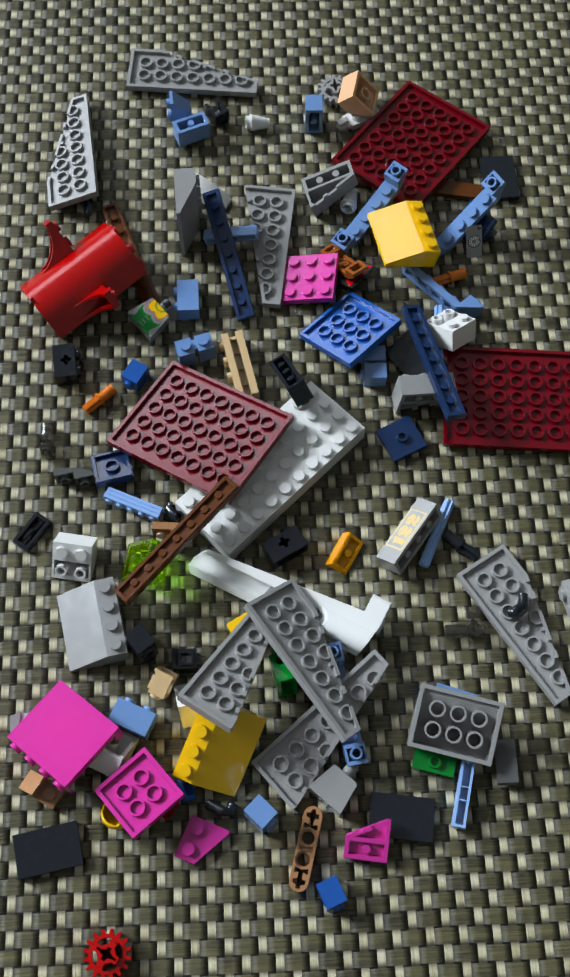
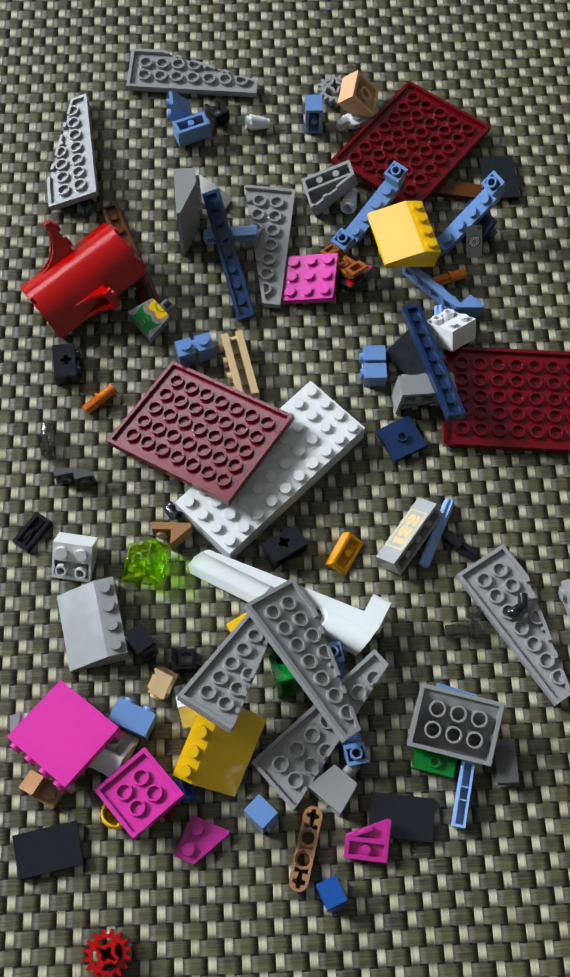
dark blue plate [90,450,135,488] -> none
light blue piece [103,486,164,522] -> none
reddish brown tile [114,475,241,605] -> none
blue brick [121,359,150,392] -> none
medium blue brick [174,279,200,320] -> none
black arm [205,799,238,817] -> none
black brick [269,353,314,407] -> none
blue plate [299,291,402,369] -> none

